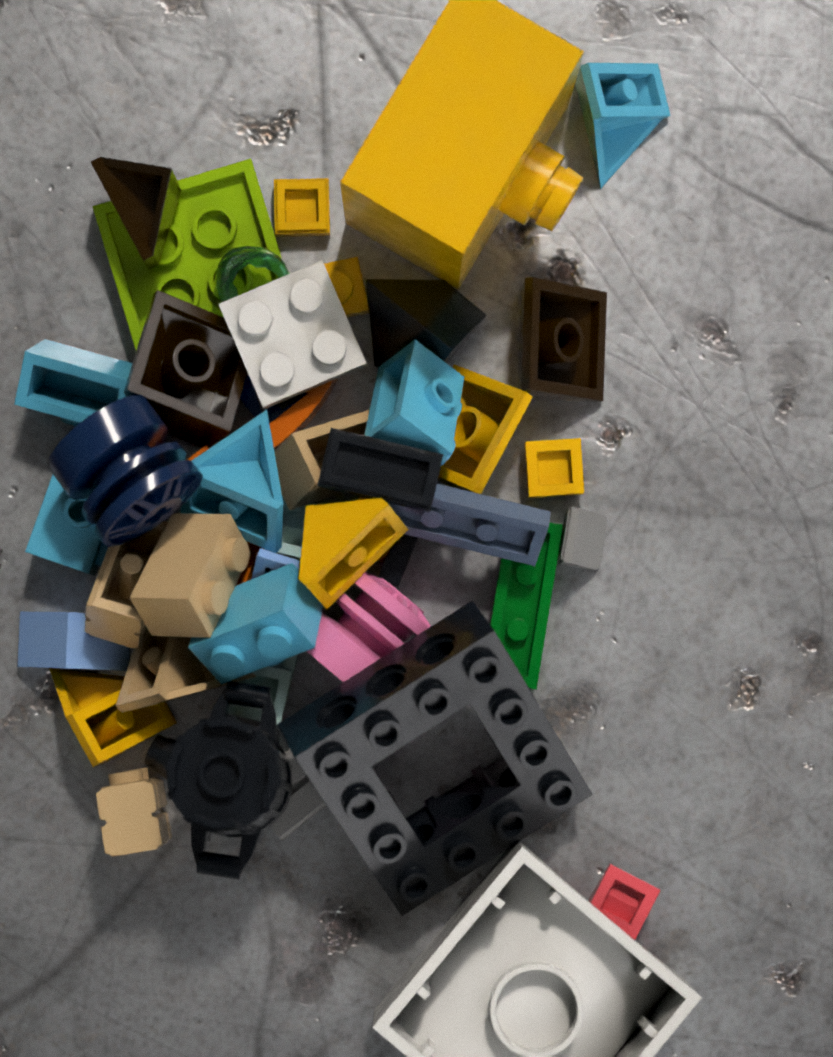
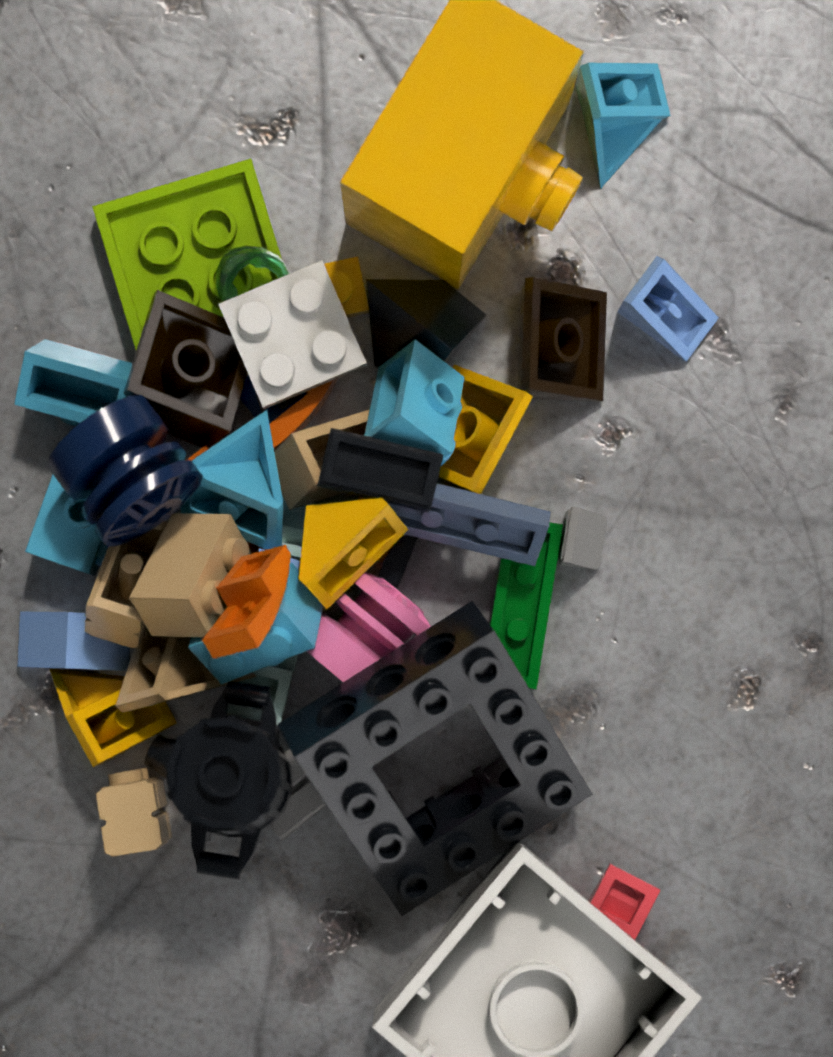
dark brown slope [91,157,182,269] -> none
yellow tile [274,178,330,237] -> none
yellow plate [524,438,584,498] -> none
none -> orange slope [202,545,291,659]
none -> light blue slope [617,256,719,362]

